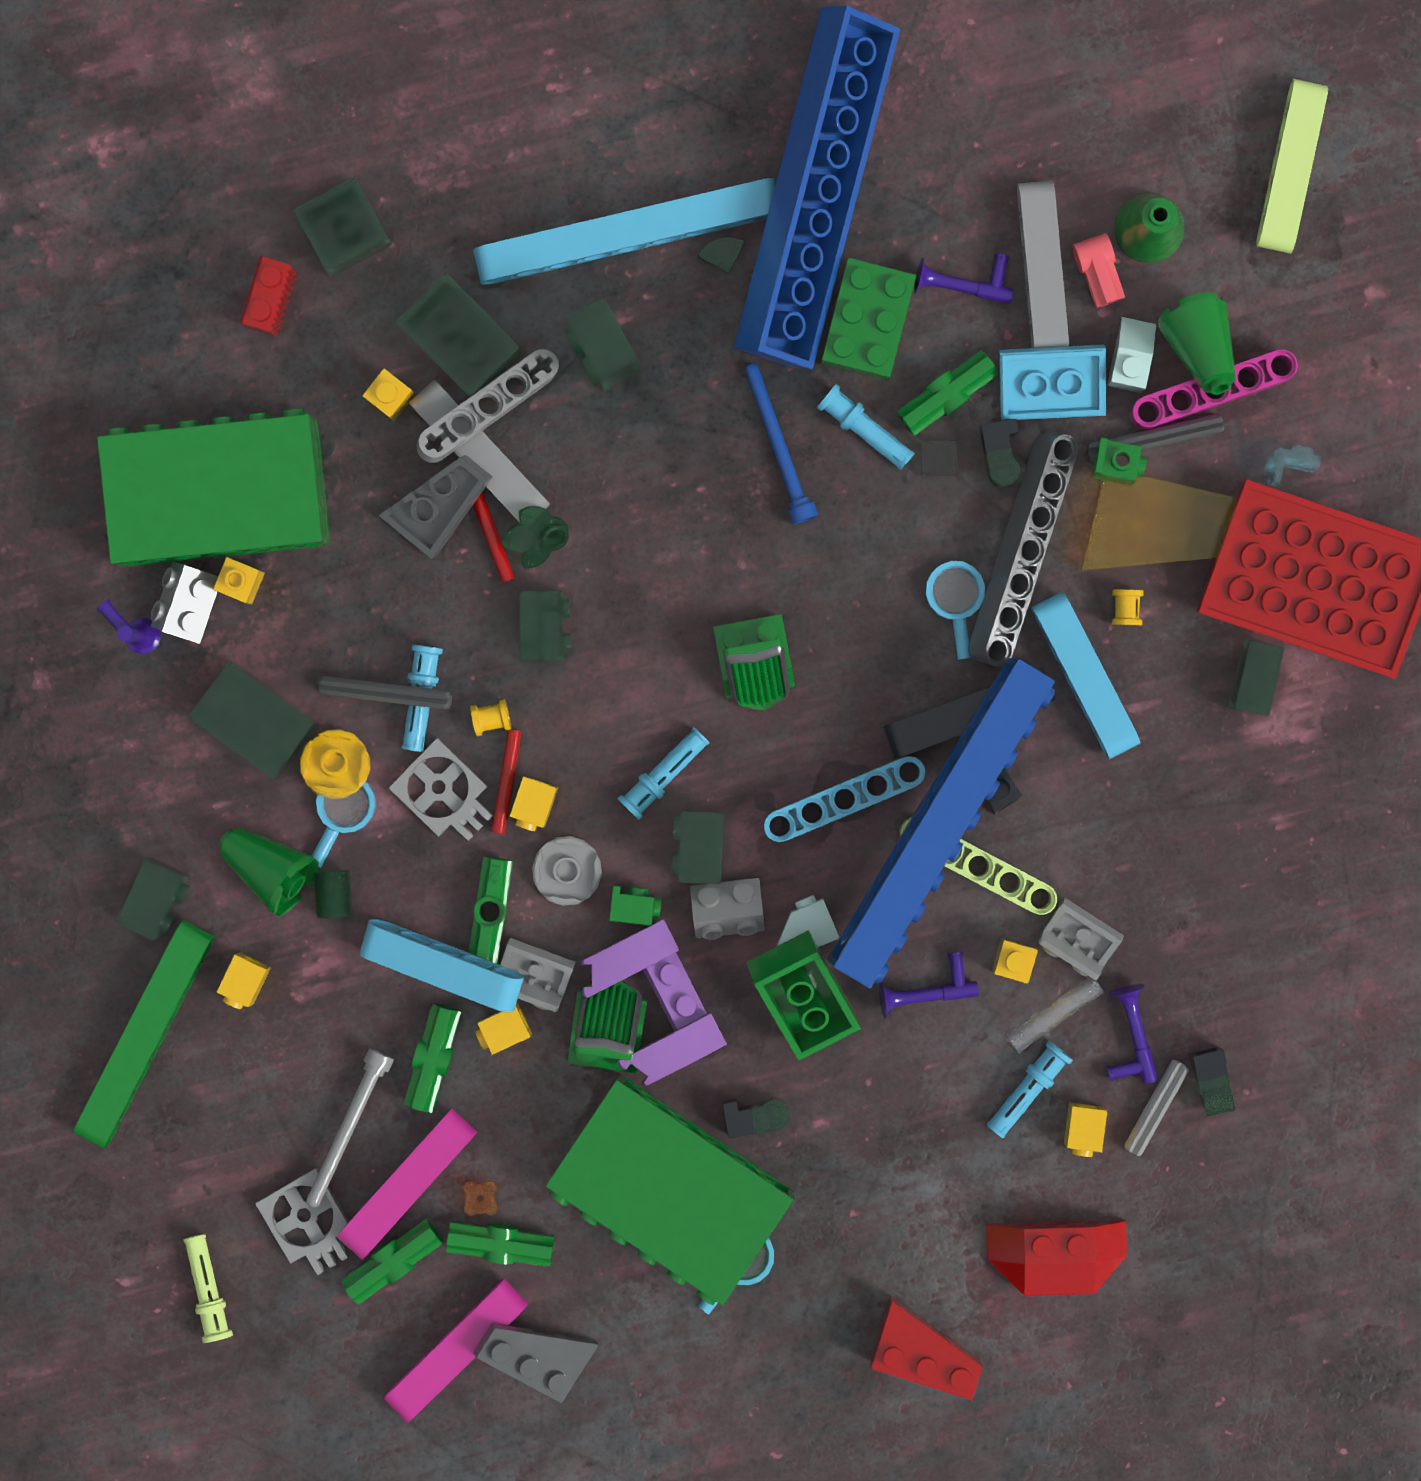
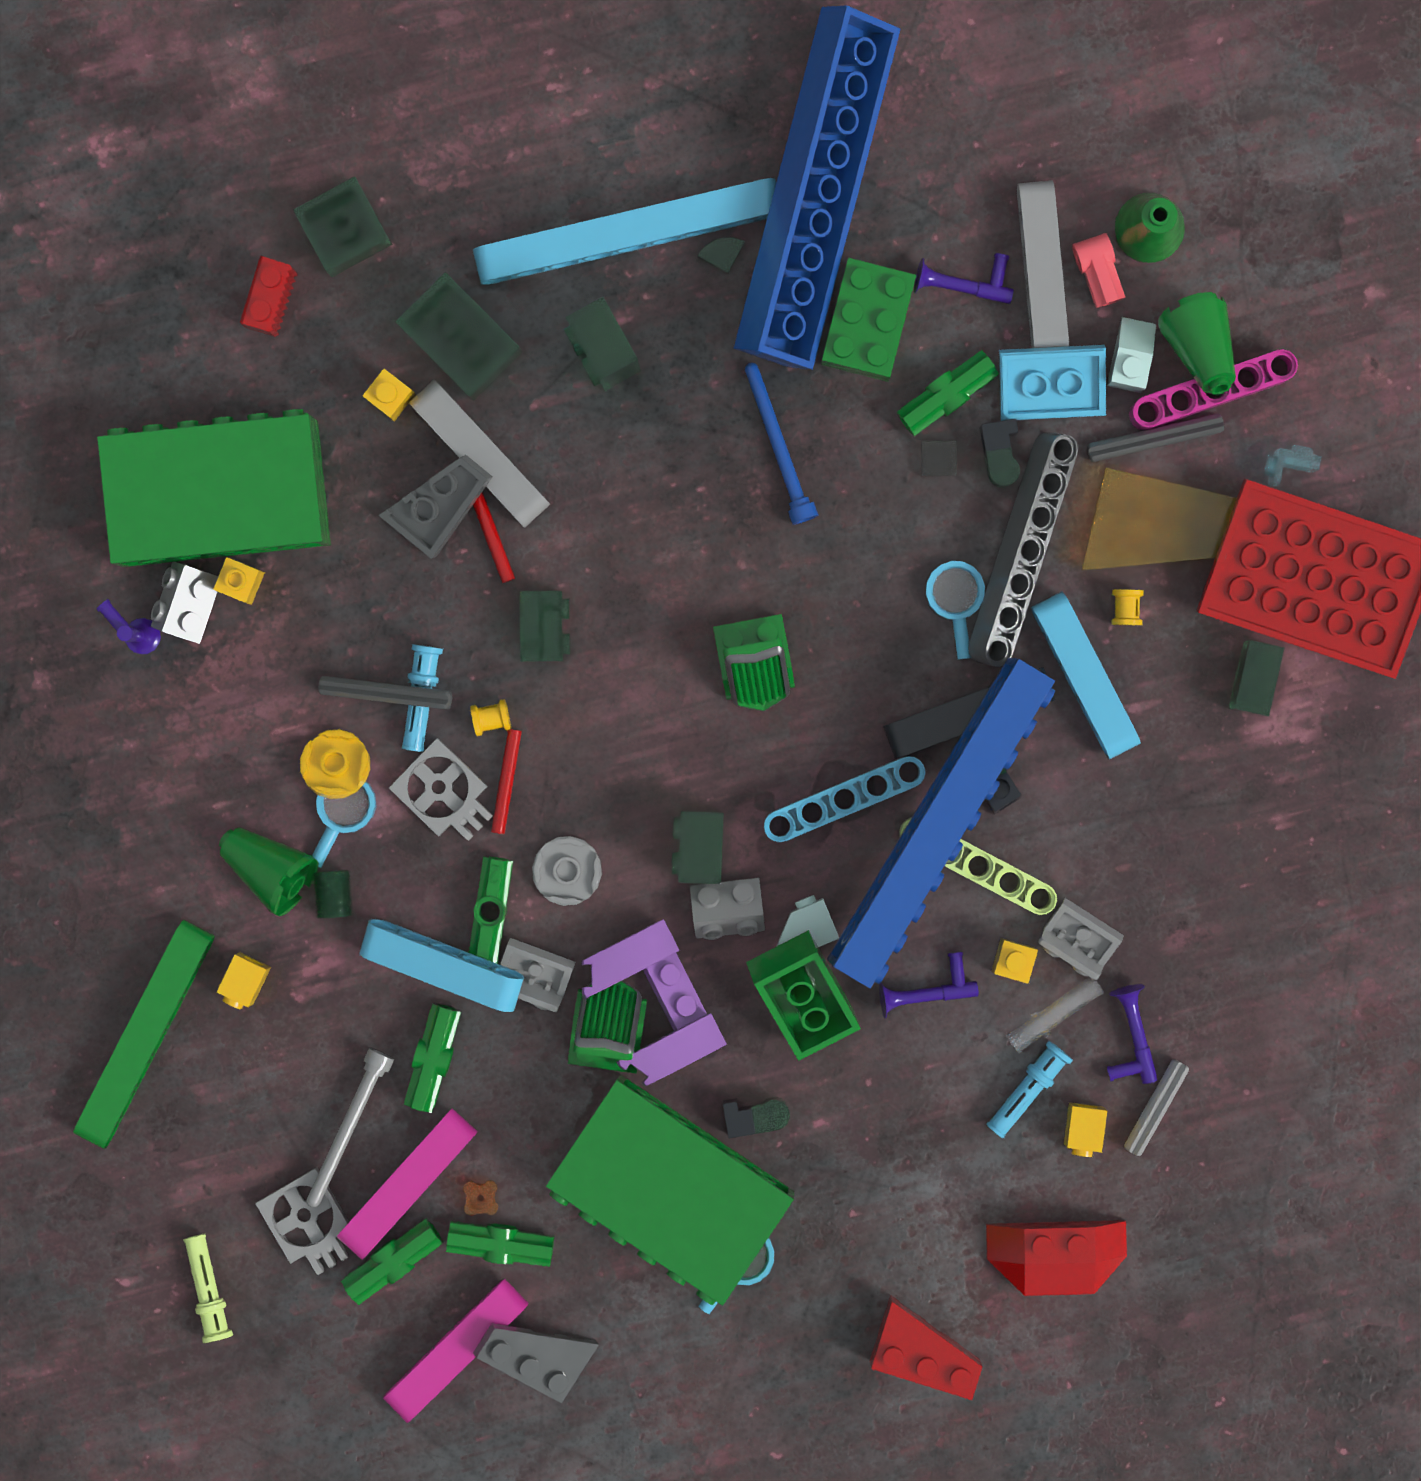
clear green brick [116,858,190,941] -> none
clear green brick [188,661,319,780] -> none
light grey beam [416,349,559,463] -> none
yellow brick [475,1003,532,1055] -> none
clear green plate [501,506,569,569] -> none
yellow brick [510,776,558,832] -> none
green brick [609,884,662,926] -> none
medium azure pin [617,727,710,820] -> none
medium azure pin [817,384,915,470] -> none
green brick [1091,438,1147,486] -> none
leg [1188,1046,1235,1117] -> none
yellowish green beam [1256,79,1328,254] -> none

